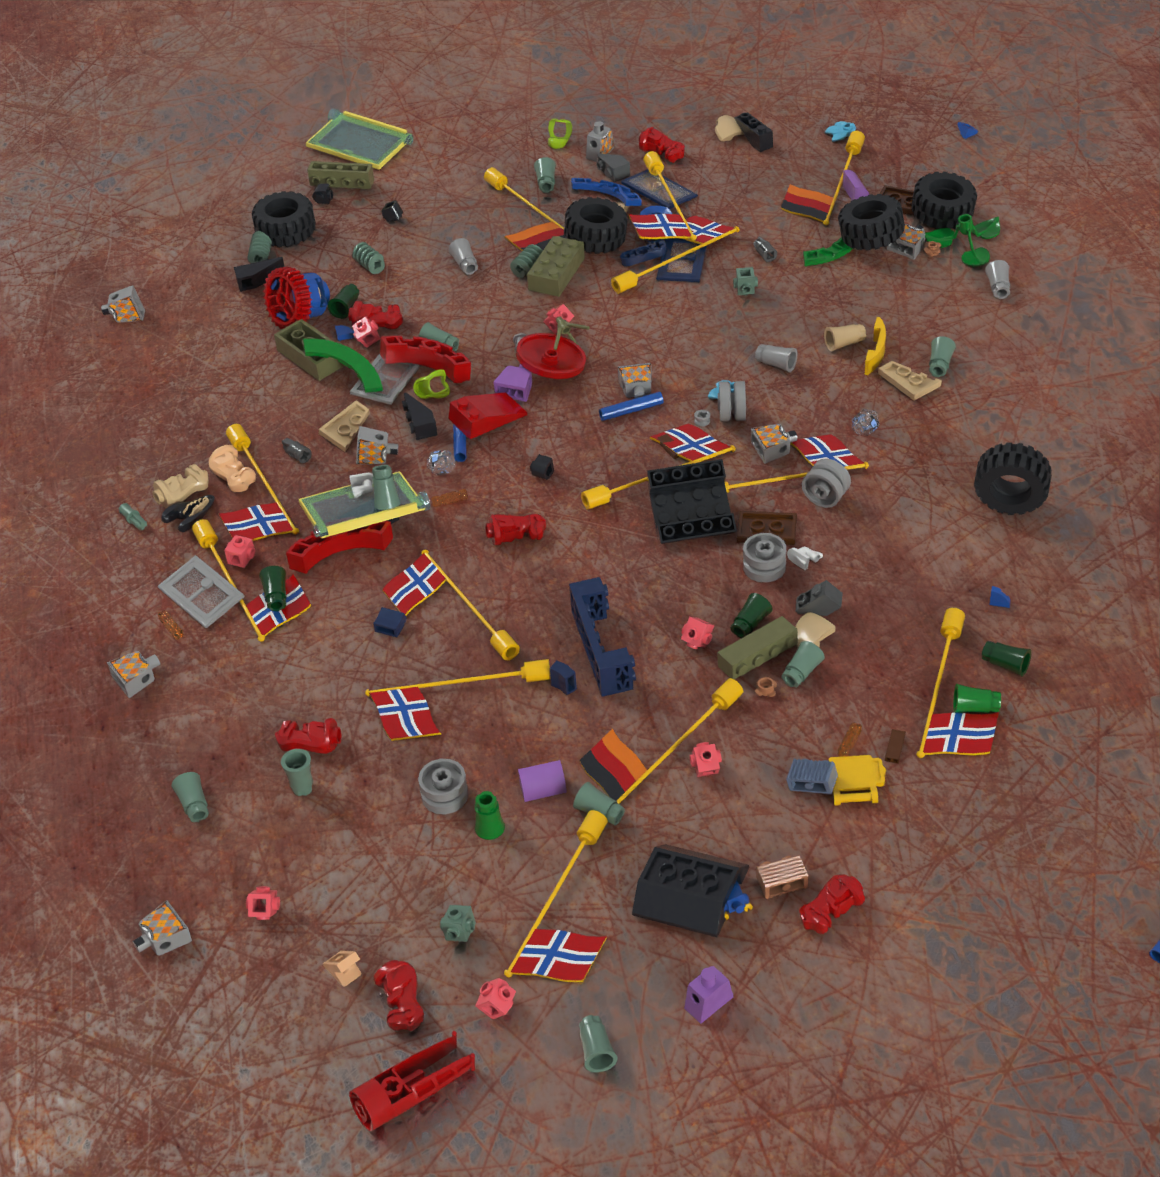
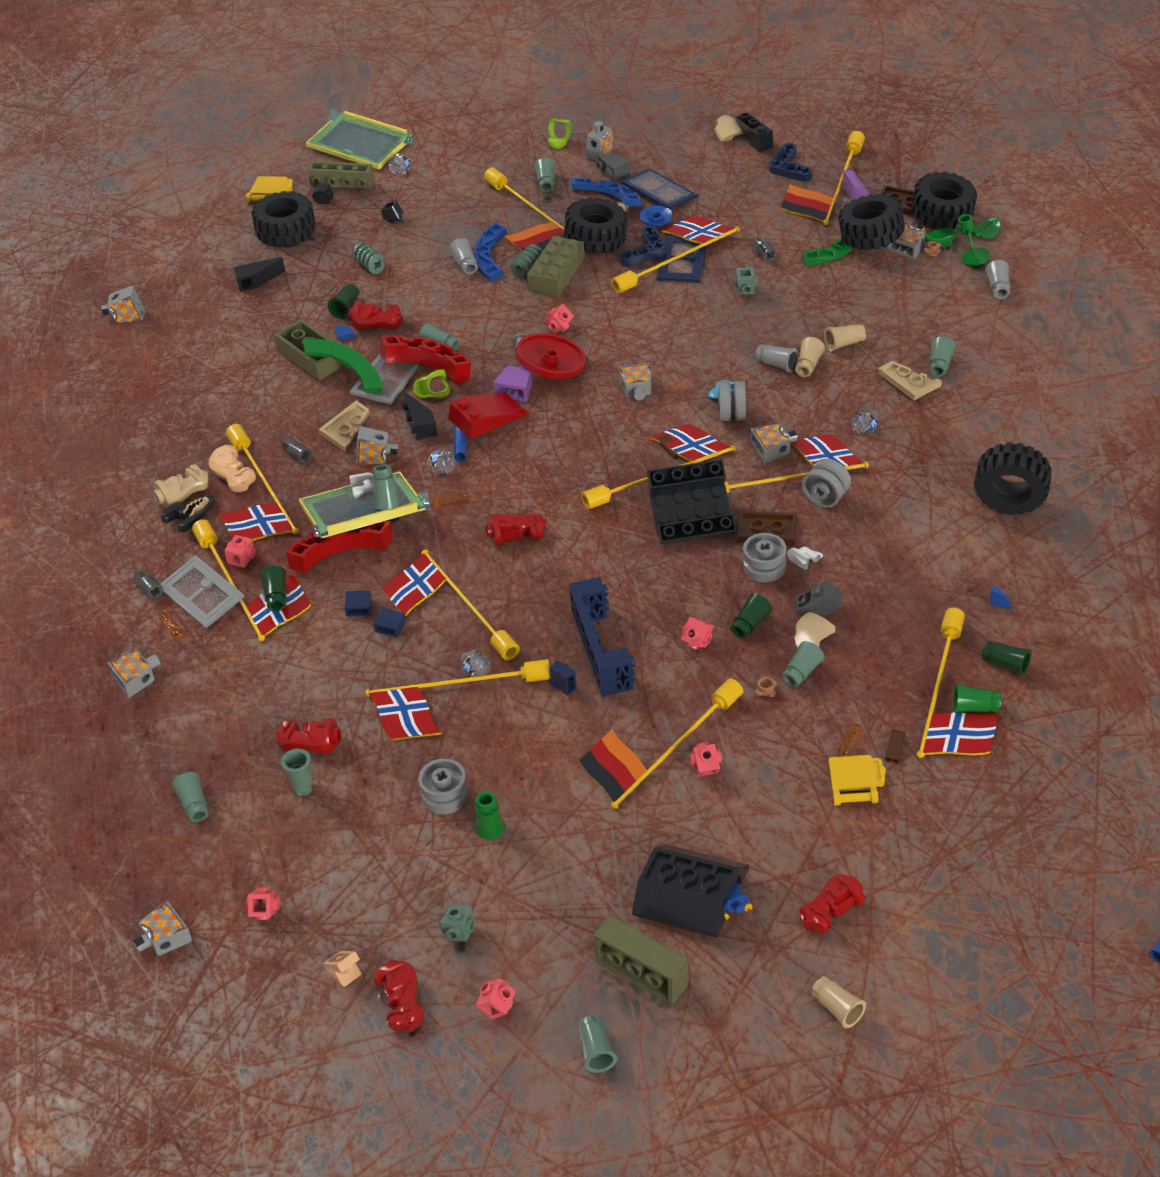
sand green axle [119,503,147,530] -> none
sand green piece [247,231,272,263] -> none
red piece [263,267,330,329] -> none
red piece [349,1031,475,1131] -> none
coral brick [352,316,380,348] -> none
flag [504,810,608,982] -> none
medium lavender brick [518,760,567,802] -> none
black plate [530,454,554,480] -> none
olive plant [554,317,590,350] -> none
sand green plant [573,782,625,825] -> none
blue piece [599,392,664,421] -> none
flag [629,151,697,241] -> none
red animal [639,127,685,163] -> none
medium lavender torso [684,966,733,1024] -> none
light grey bush [694,410,710,427] -> none
olive brick [717,616,798,679] -> none
nougat brick [756,855,808,899] -> none
sand blue brick [786,759,838,794] -> none
medium azure plate [825,121,856,142] -> none
yellow slope [865,317,886,375] -> none
blue slope [957,122,978,139] -> none
none -> dark grey hinge [133,571,163,600]
none -> yellow piece [246,176,293,203]
none -> dark blue piece [345,590,372,617]
none -> clear head [388,153,412,177]
none -> clear head [460,649,491,677]
none -> blue tile [474,222,507,282]
none -> olive brick [594,916,688,1005]
none -> dark blue beam [769,143,813,182]
none -> tan plant [795,337,825,377]
none -> tan plant [812,976,866,1028]

